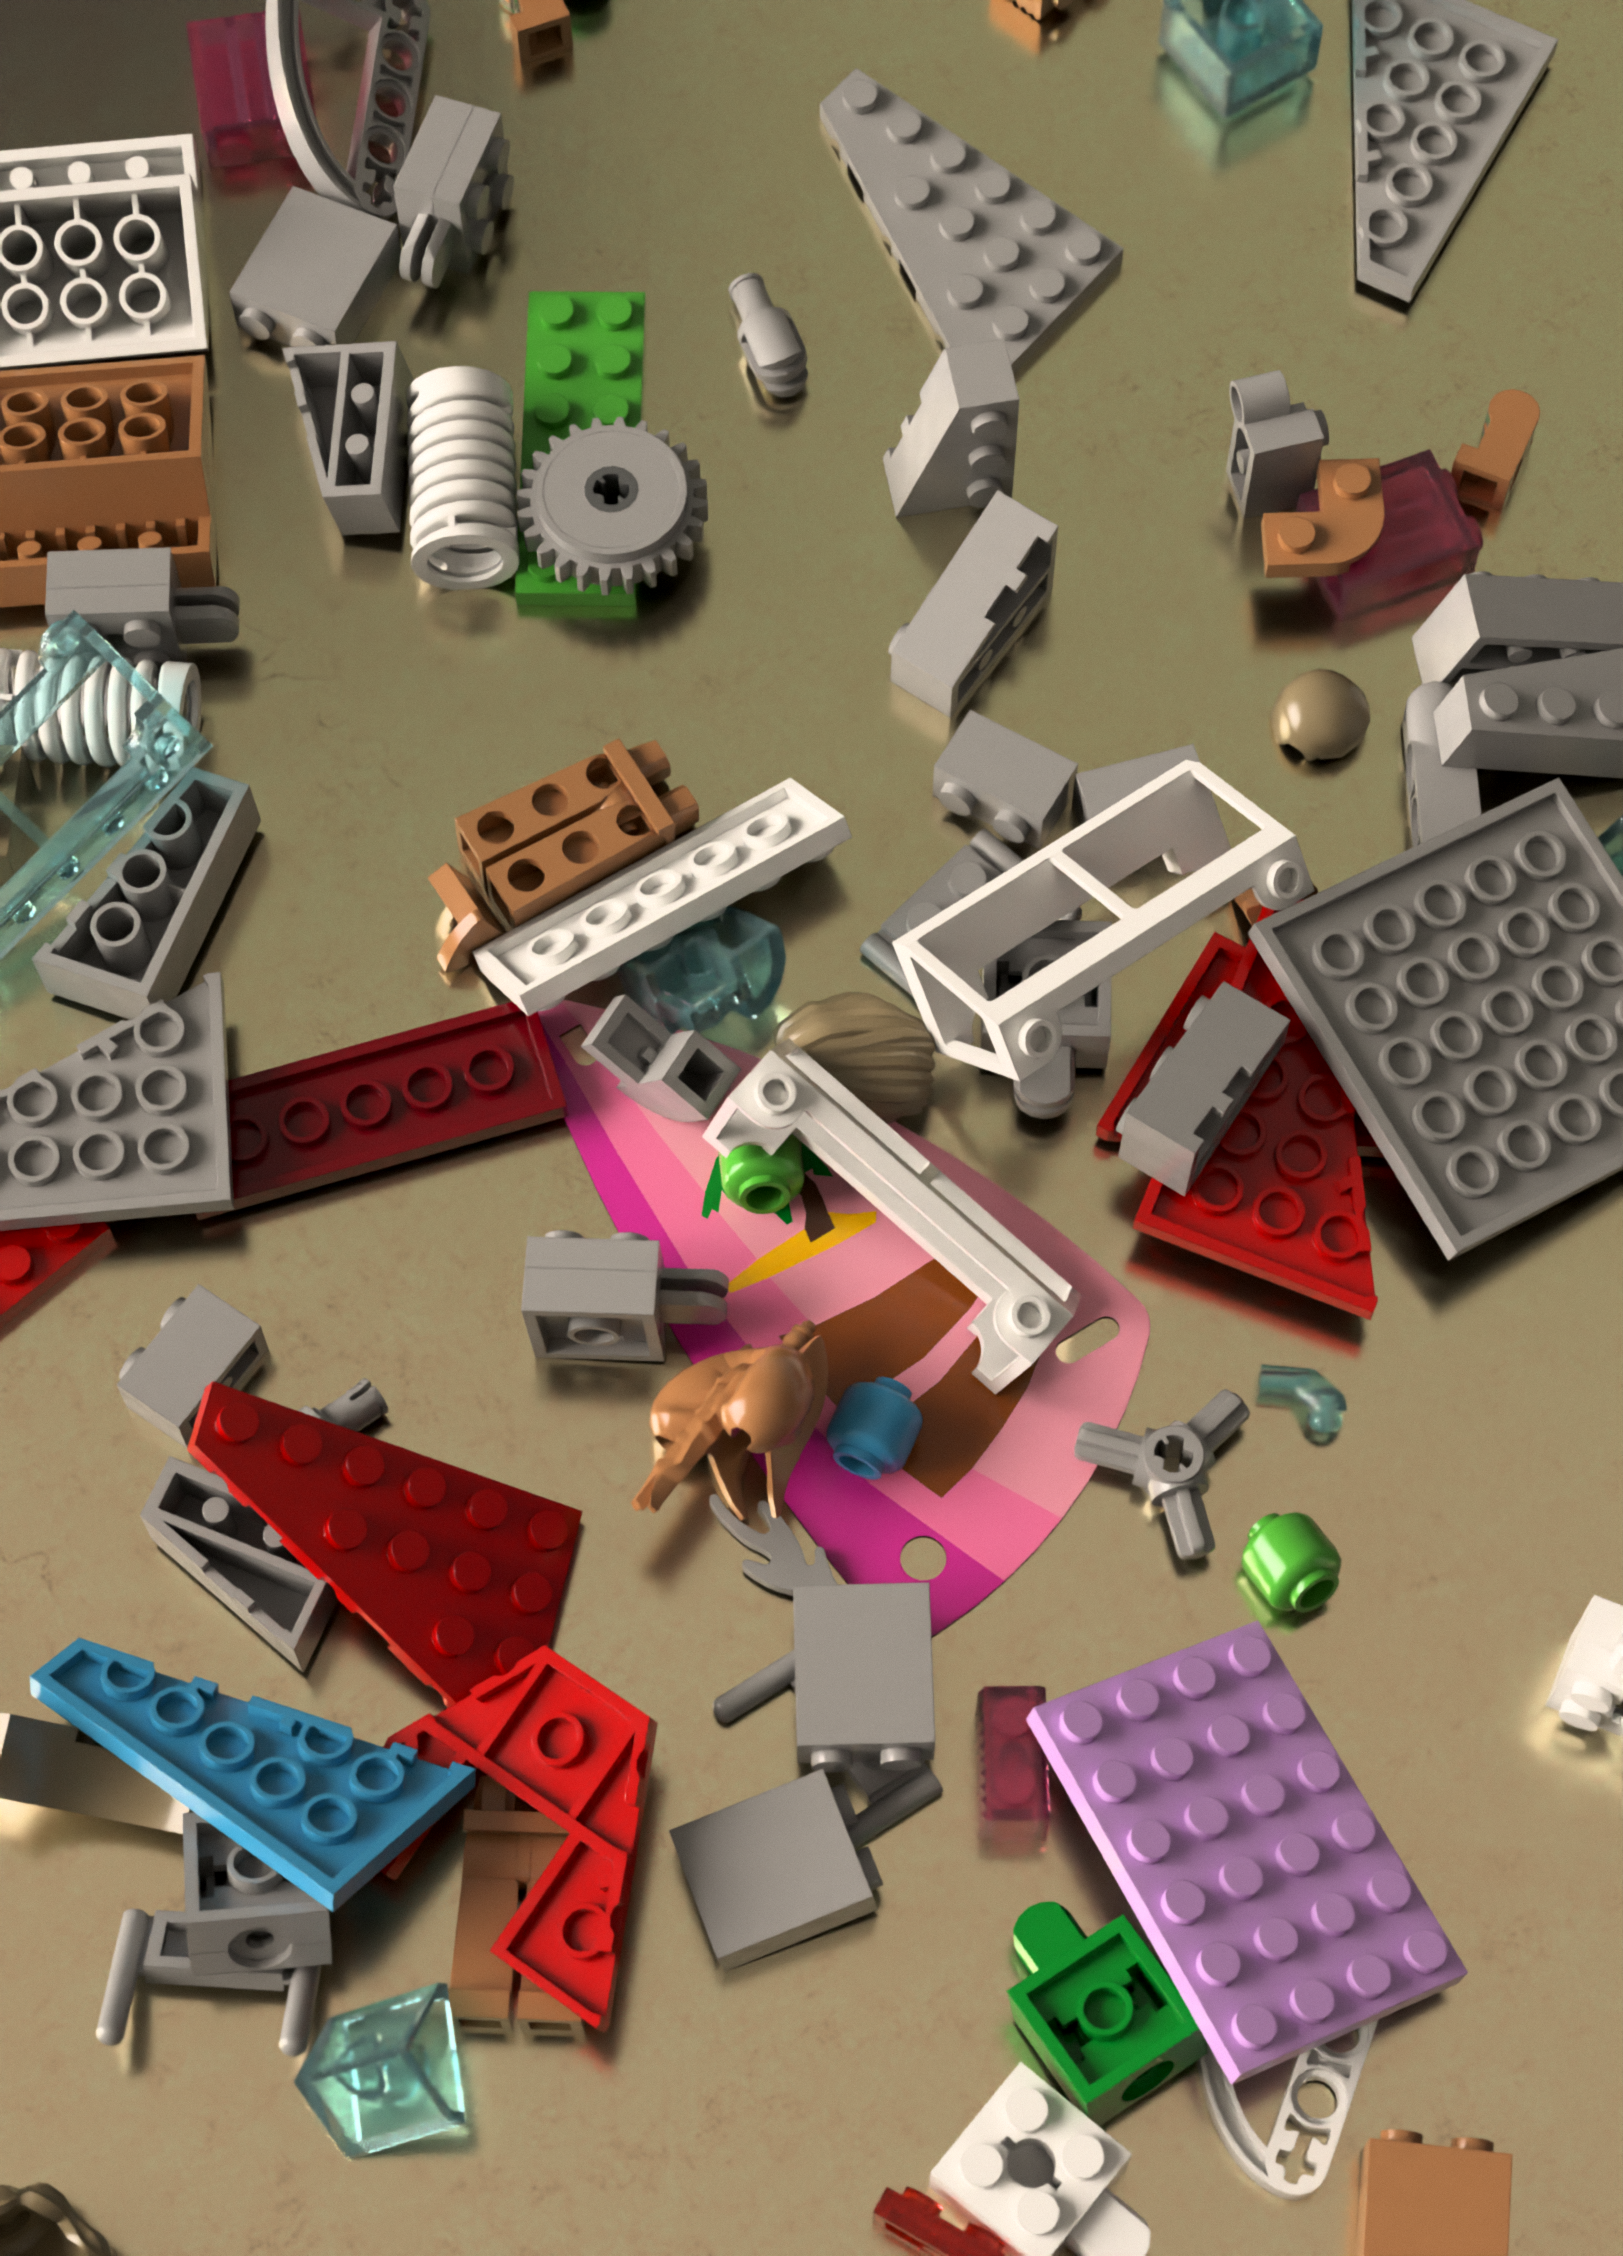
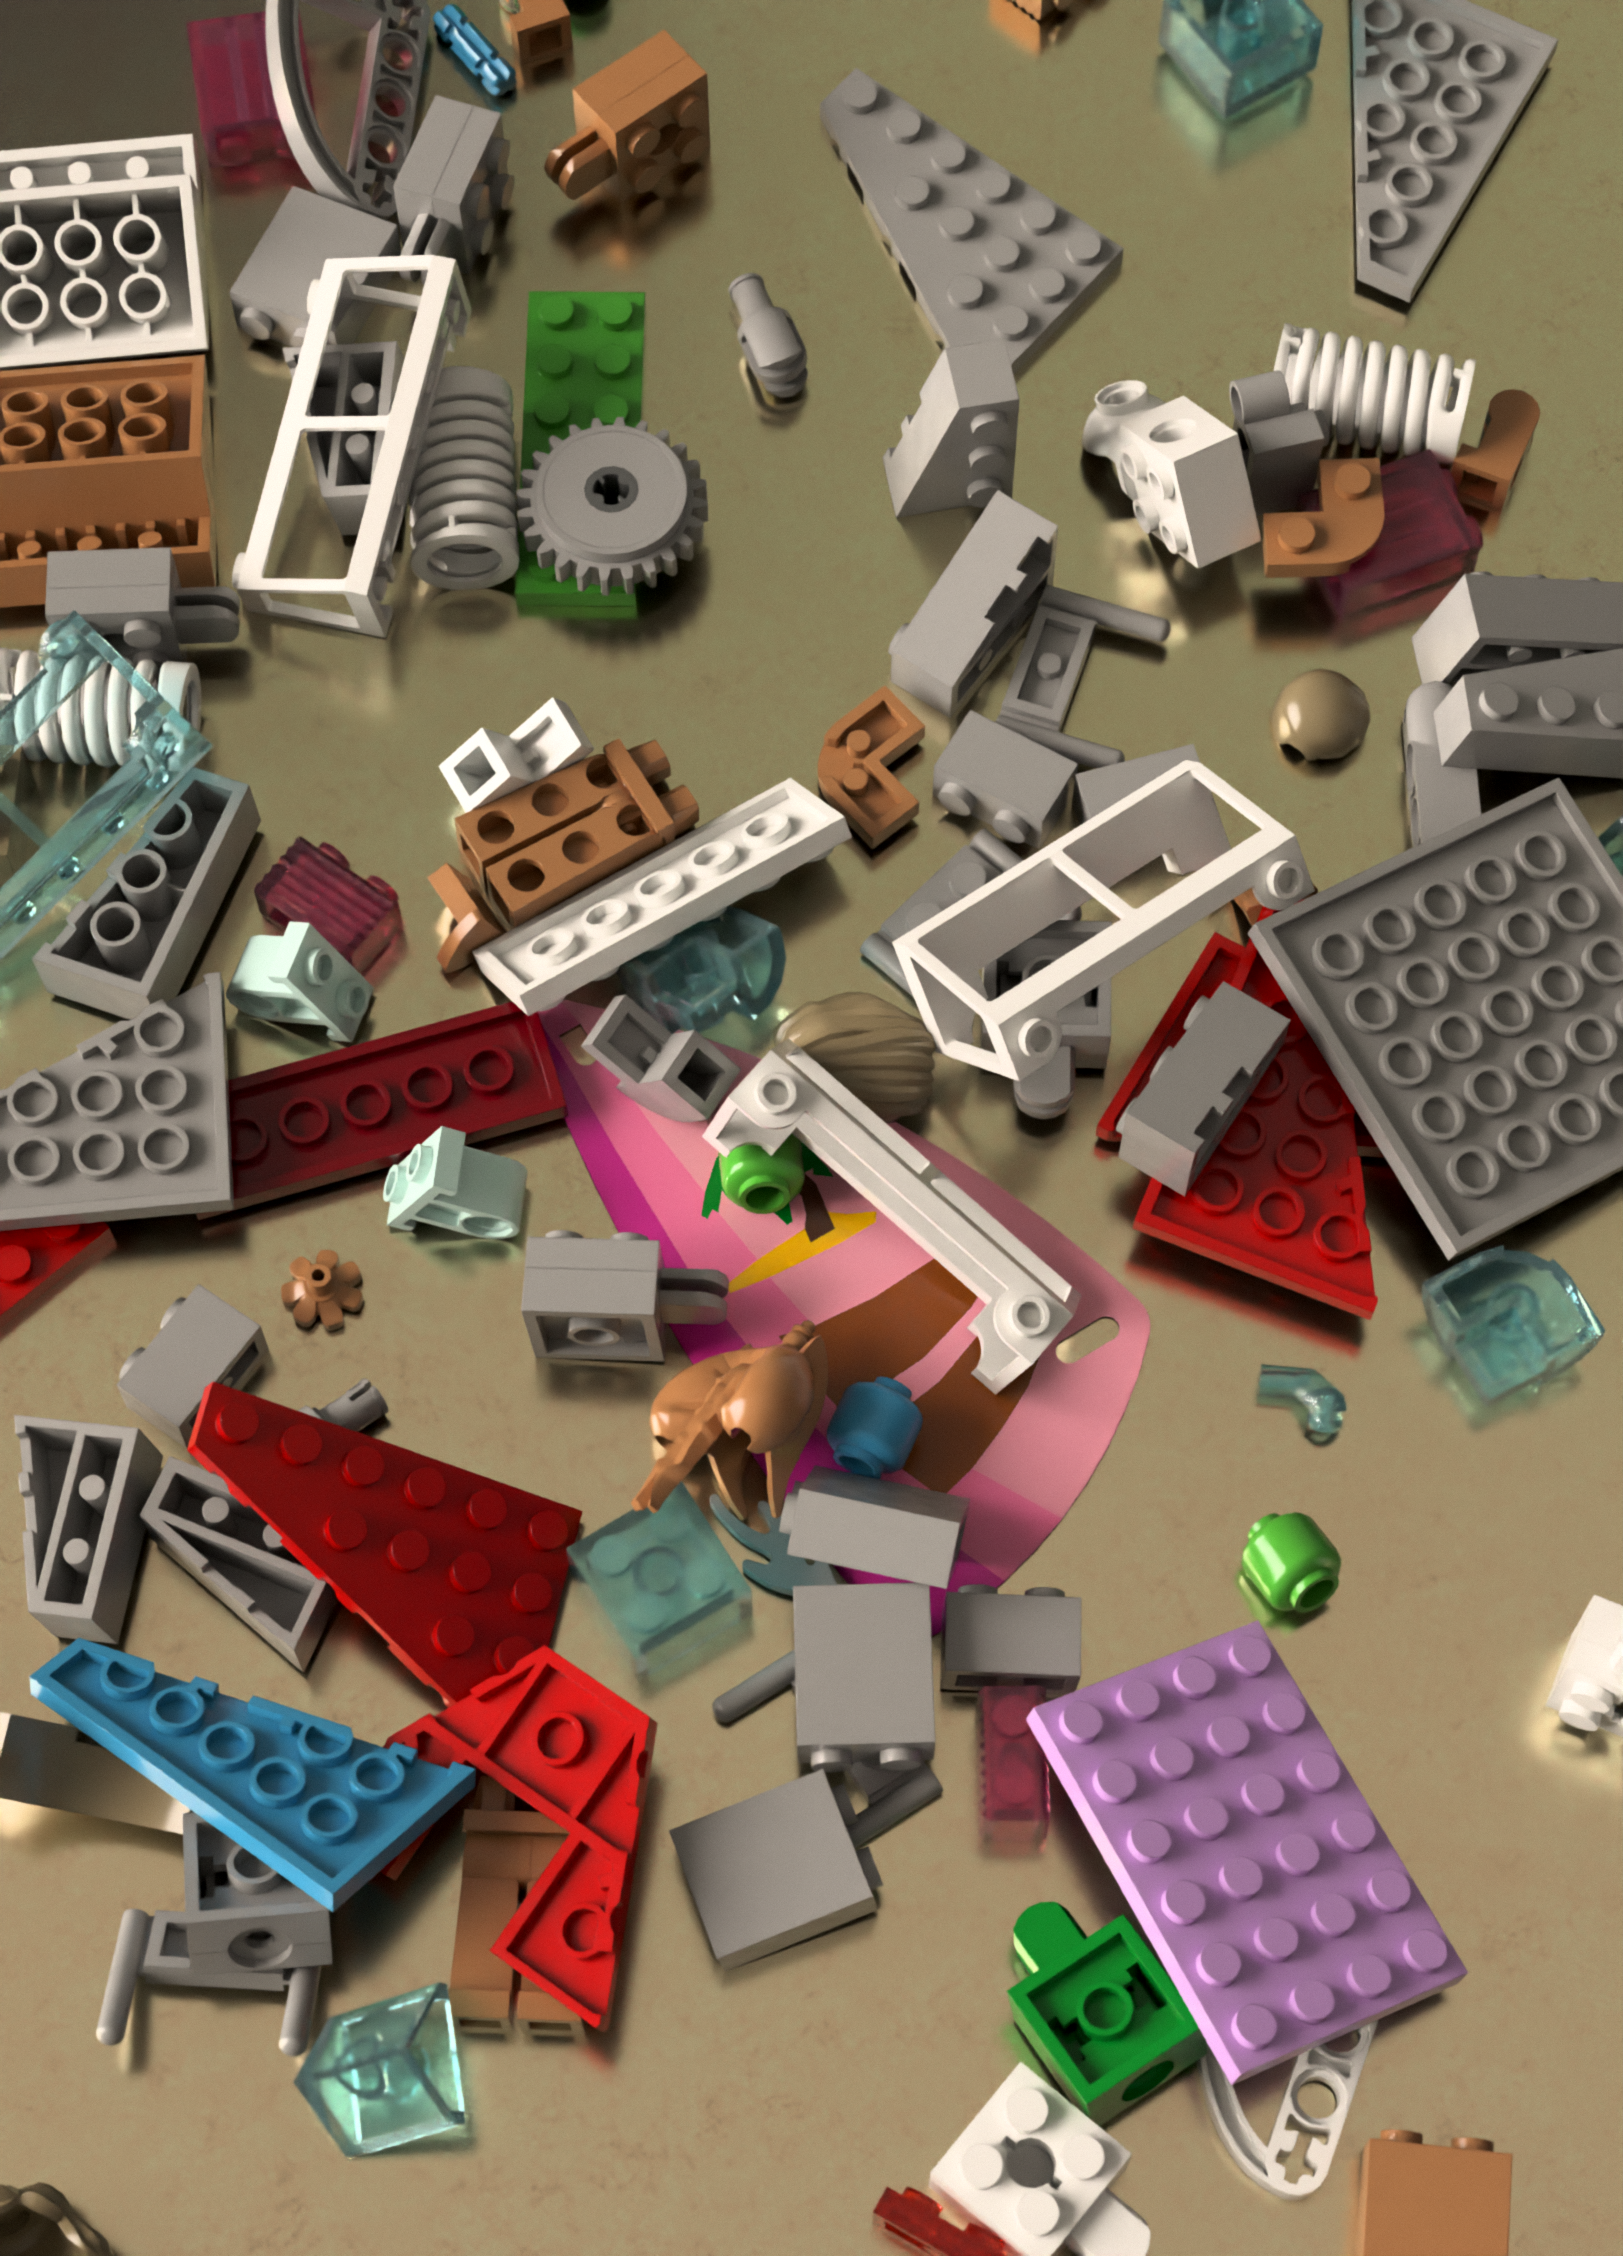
light grey bush [1074,1389,1250,1560] -> none
none -> light grey wedge [14,1415,163,1644]
none -> light aqua pin [226,922,374,1042]
none -> white windscreen [232,255,472,638]
none -> clear pink brick [254,837,403,974]
none -> medium nougat plant [281,1250,364,1331]
none -> light aqua pin [383,1126,528,1239]
none -> dark azure axle [433,4,517,97]
none -> white brick [438,697,594,813]
none -> medium nougat brick [544,30,710,204]
none -> clear light blue brick [566,1481,753,1682]
none -> light grey brick [779,1465,970,1589]
none -> medium nougat plate [818,685,925,849]
none -> light grey brick [940,1584,1081,1694]
none -> light grey plate [996,585,1171,769]
none -> white brick [1082,380,1262,569]
none -> white piece [1274,323,1476,466]
none -> clear light blue brick [1422,1245,1606,1408]

